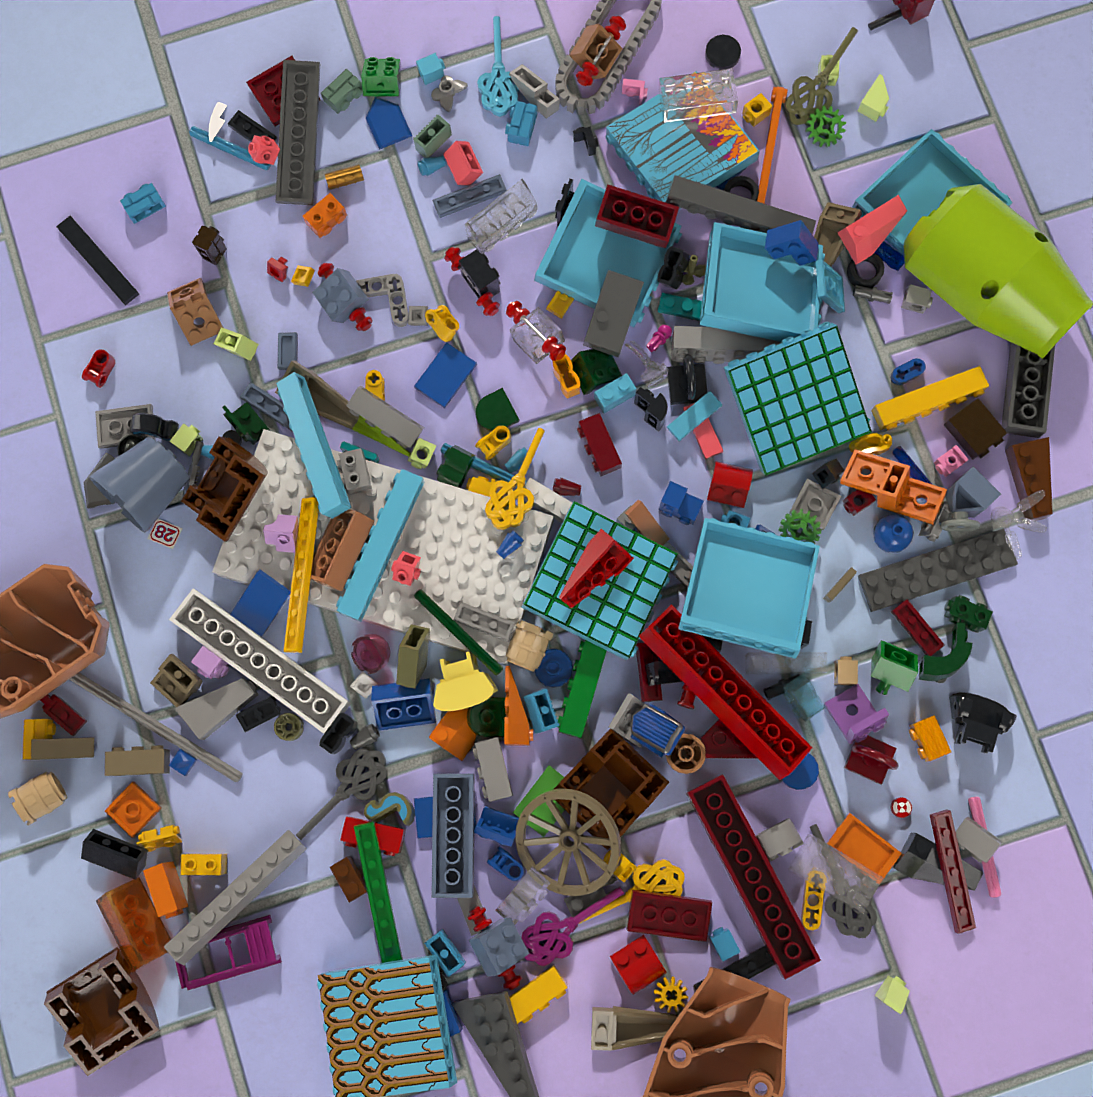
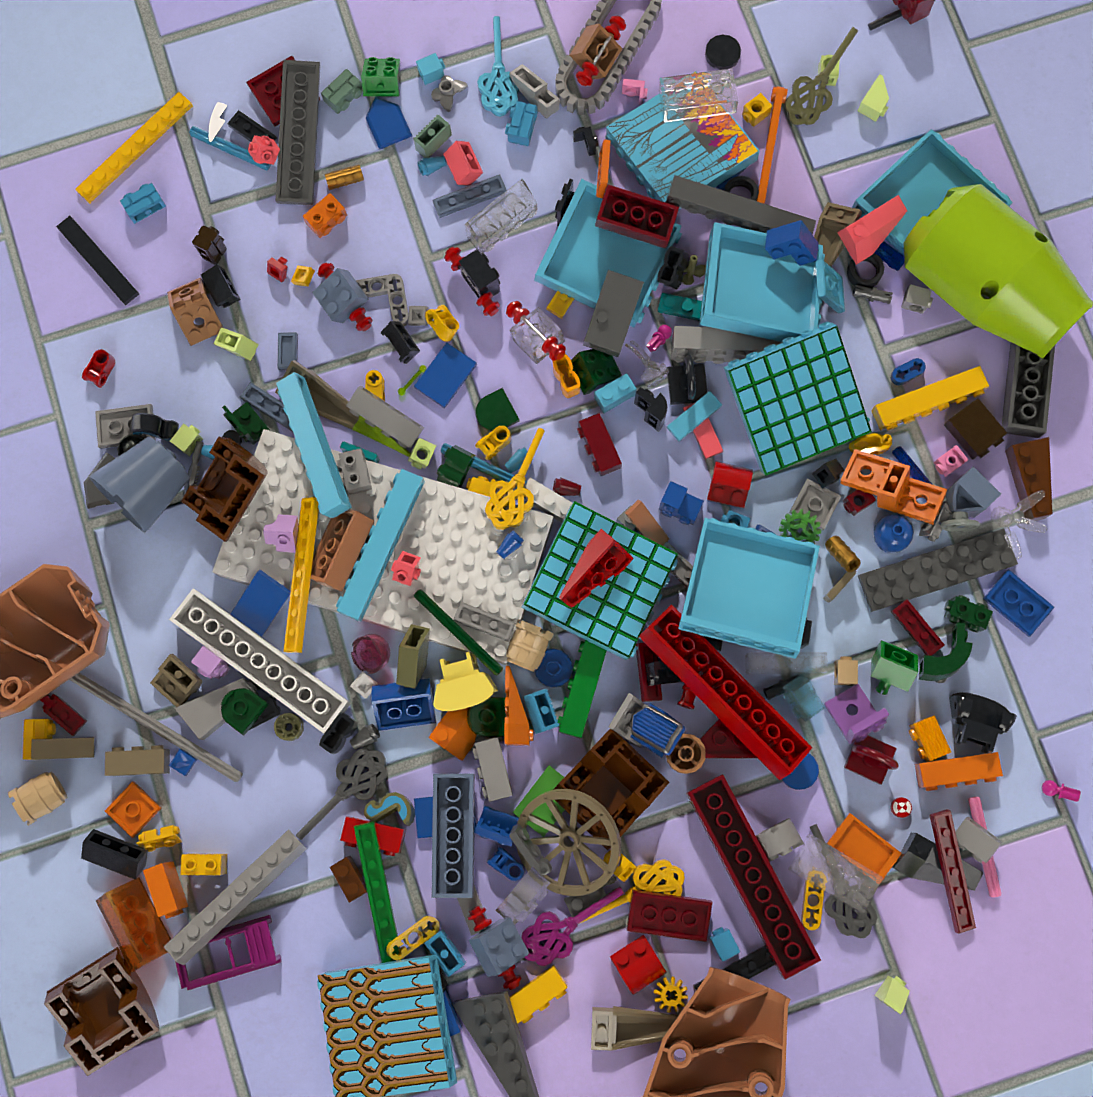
sticker [147,519,183,549] -> none
bright green gear [805,106,846,148] -> none
none -> yellow plate [75,92,193,204]
none -> black hinge [201,264,241,308]
none -> dark green tile [221,688,269,736]
none -> black hinge [381,321,420,364]
none -> yellow beam [386,916,440,960]
none -> clear neon green hinge [398,365,426,396]
none -> dark grey hinge [509,823,552,877]
none -> orange tile [596,139,611,199]
none -> pearl gold axle [825,536,861,572]
none -> orange brick [914,752,1003,791]
none -> blue tile [983,569,1054,637]
none -> dark pink axle [1041,780,1081,802]

